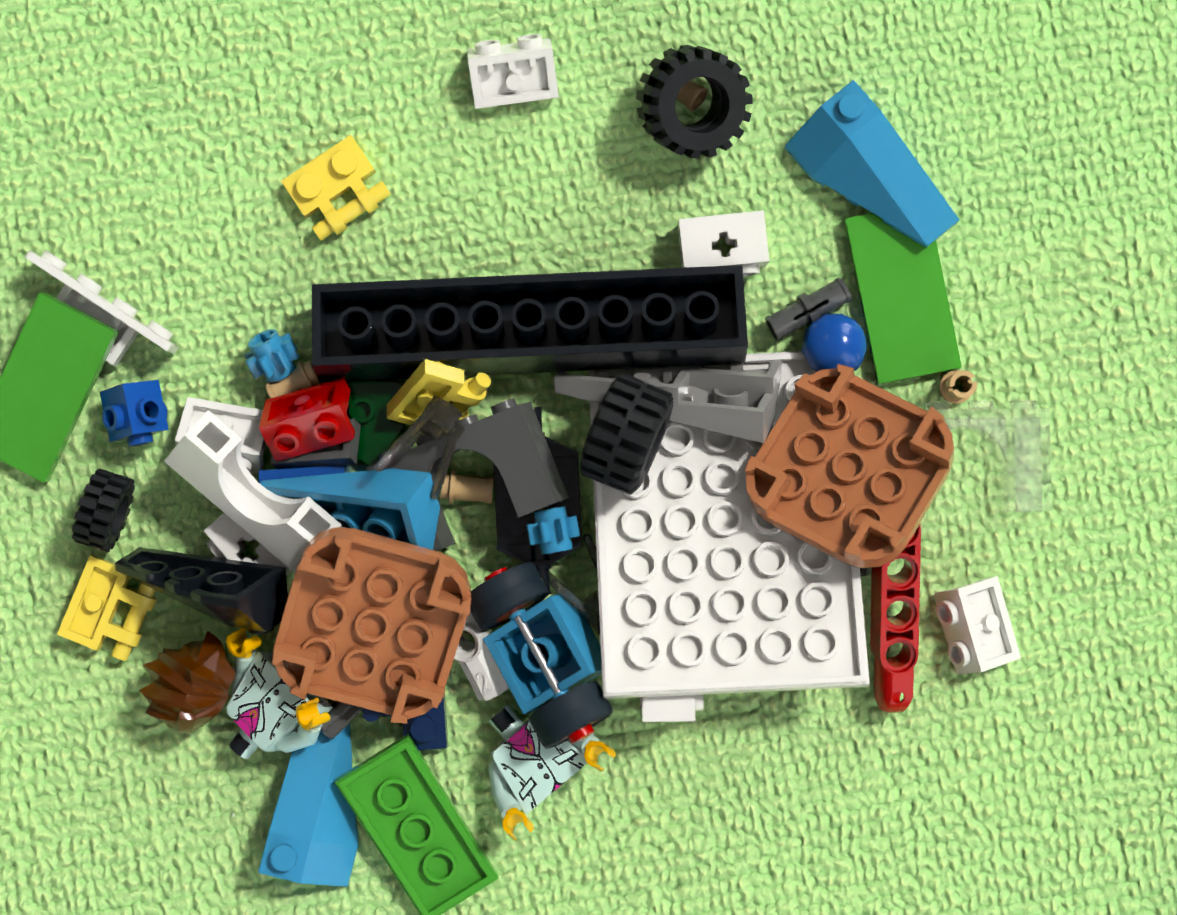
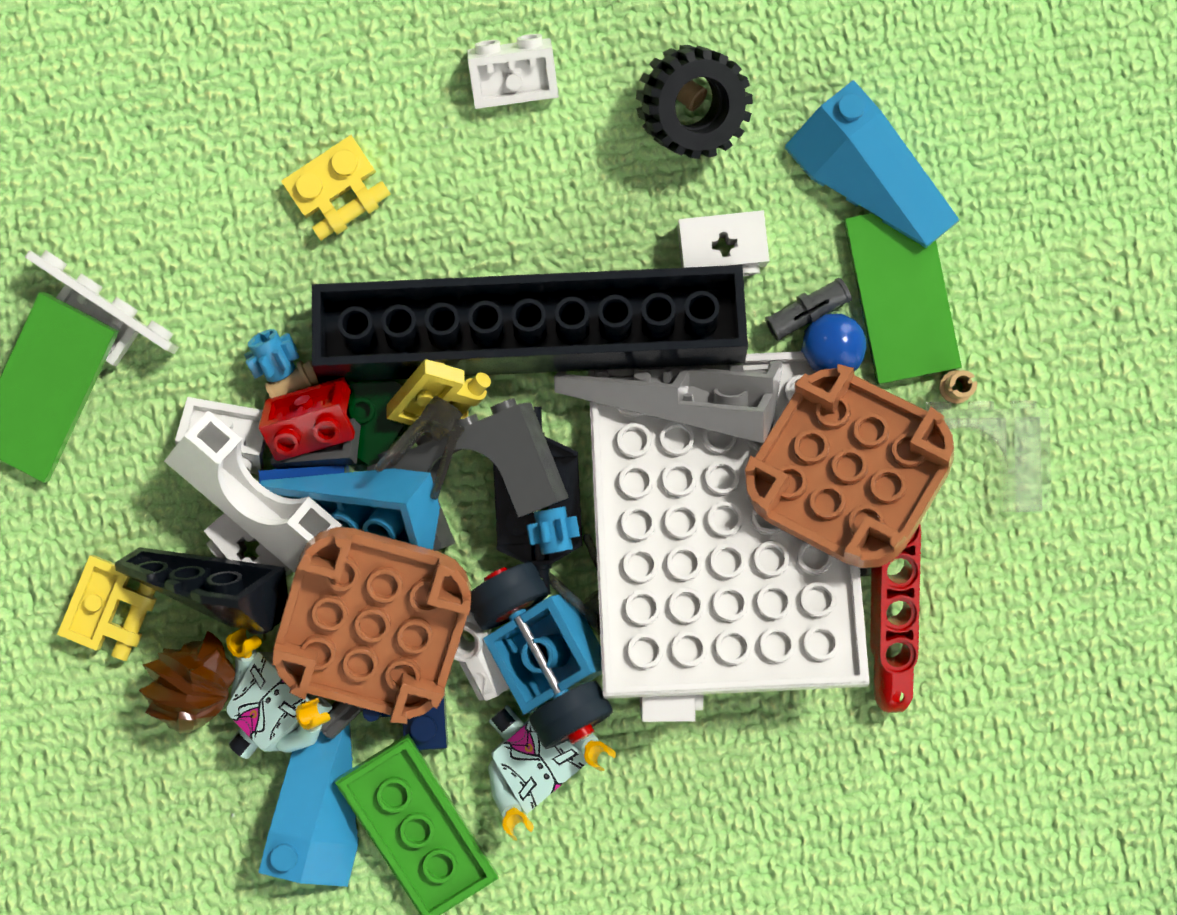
black tyre [72,469,135,552] -> none
blue brick [100,380,169,447] -> none
tan pin [441,470,494,504] -> none
black tyre [580,373,673,495] -> none
white bracket [934,576,1021,675] -> none

